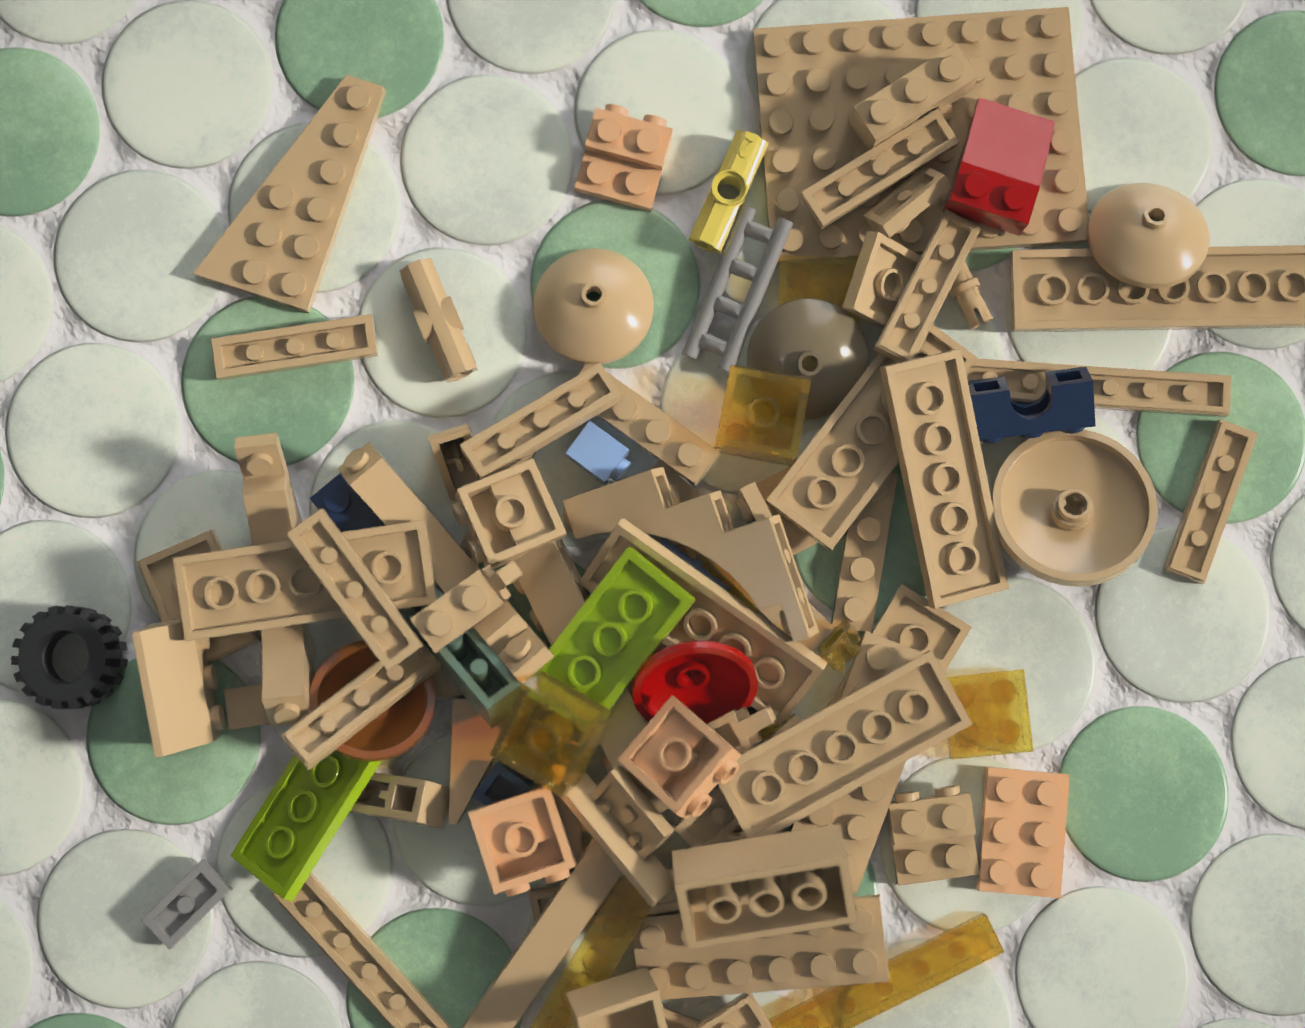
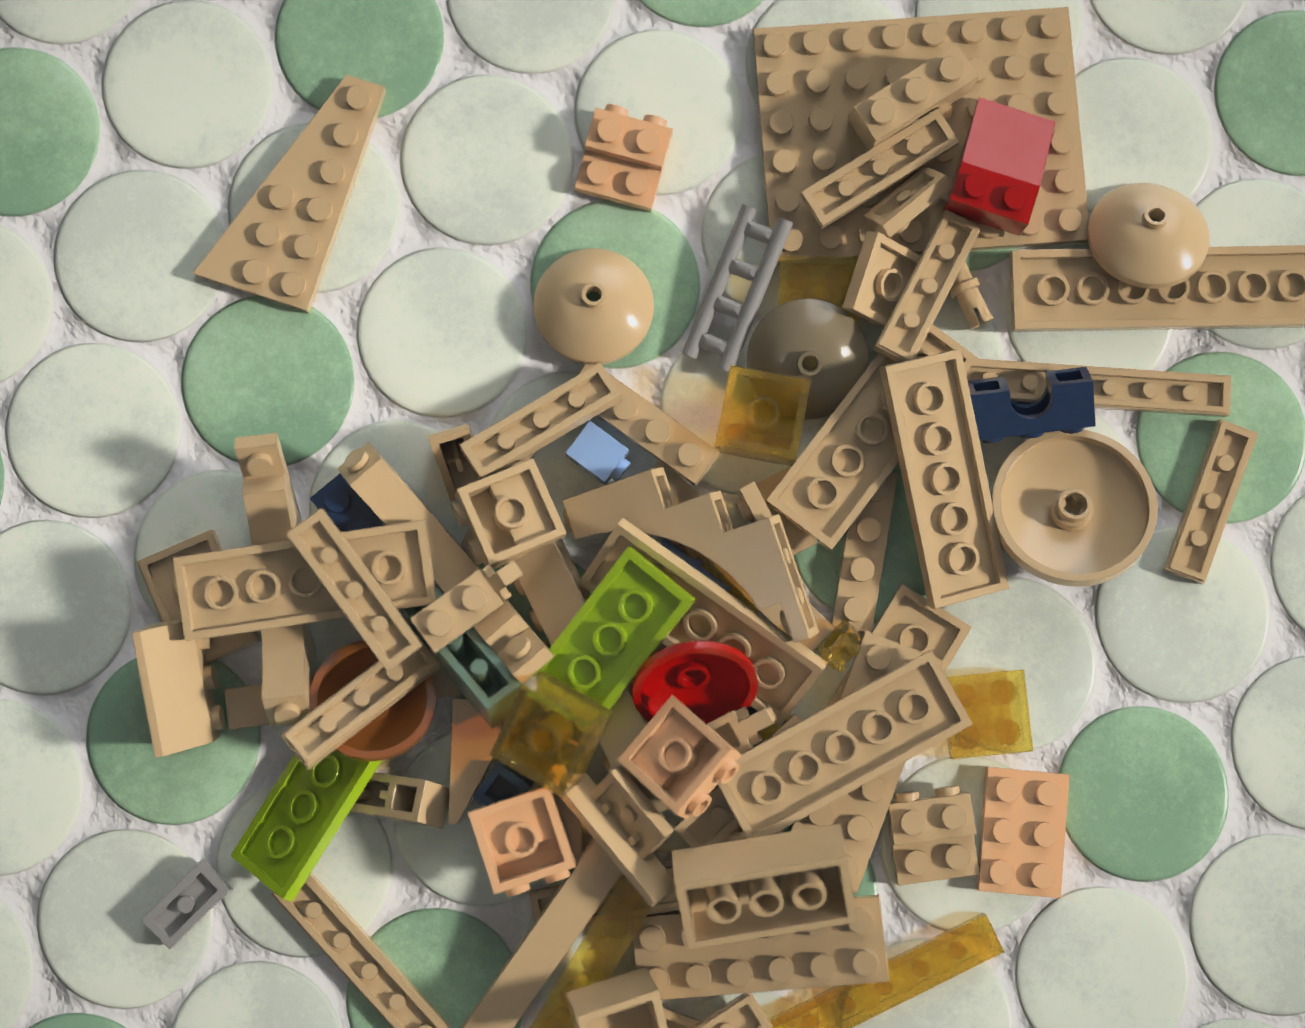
black tyre [11,605,128,709] -> none
tan plate [211,314,379,381] -> none
tan piece [399,258,478,383] -> none
light yellow piece [689,130,768,254] -> none

